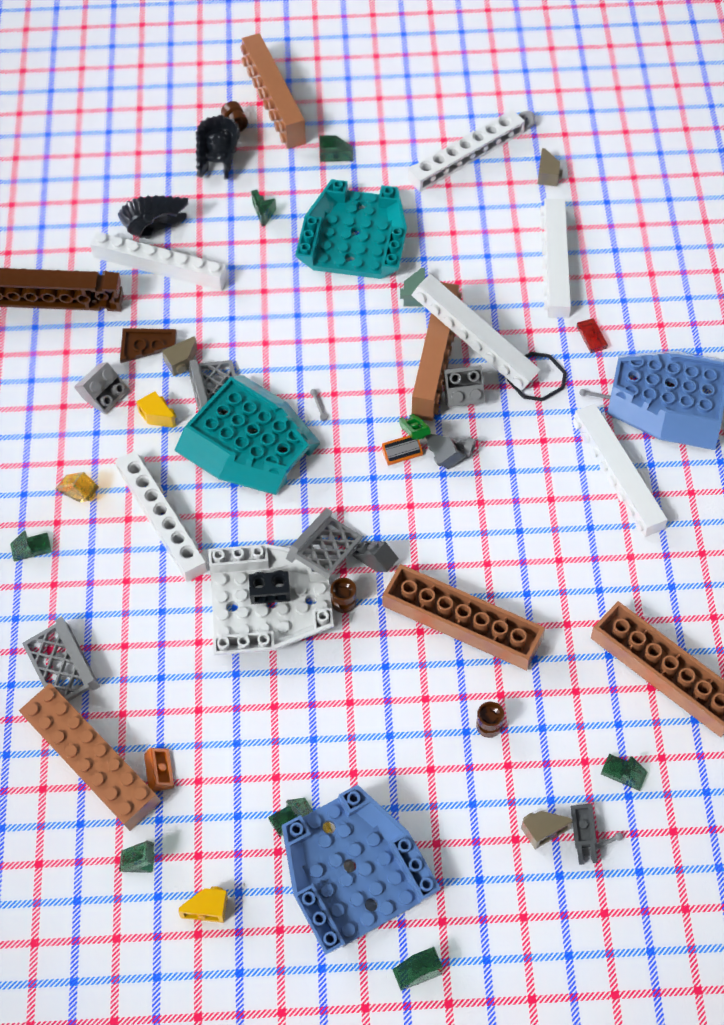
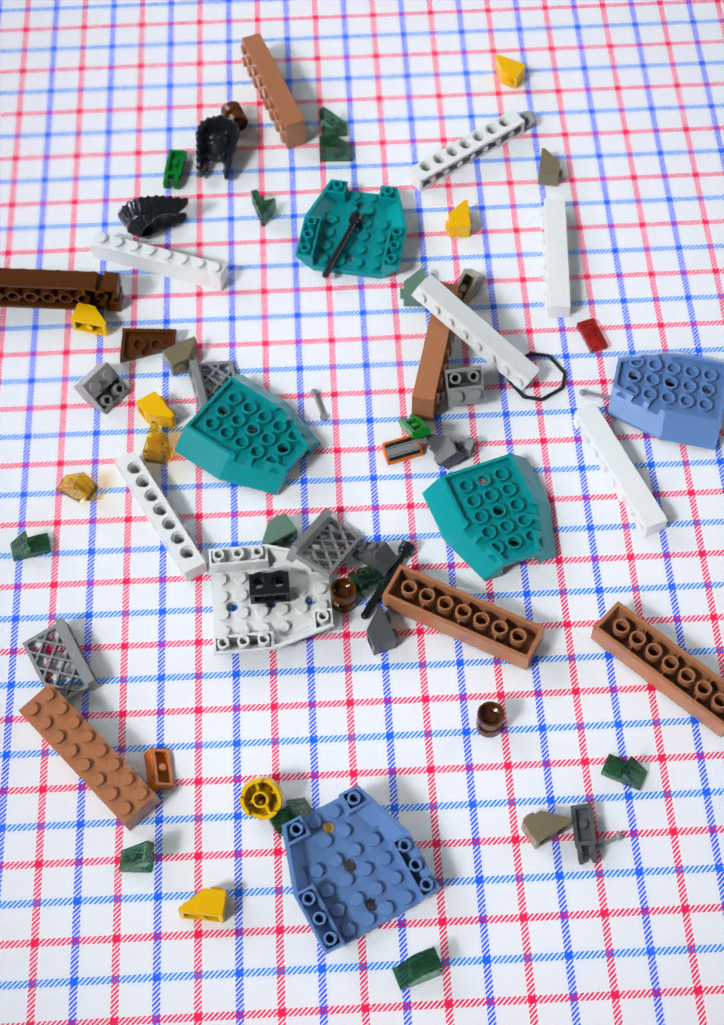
none -> yellow slope [71,303,108,336]
none -> clear yellow slope [143,421,173,465]
none -> green hinge [163,149,187,189]
none -> yellow cylinder [239,776,283,821]
none -> sand green slope [261,513,298,547]
none -> clear green slope [319,107,348,137]
none -> black piece [322,212,364,278]
none -> clear green slope [347,565,384,598]
none -> black piece [361,540,415,620]
none -> dark grey slope [367,606,399,655]
none -> teal wedge [422,453,556,581]
none -> yellow slope [445,200,470,238]
none -> dark tan slope [457,268,486,305]
none -> yellow slope [495,54,526,89]

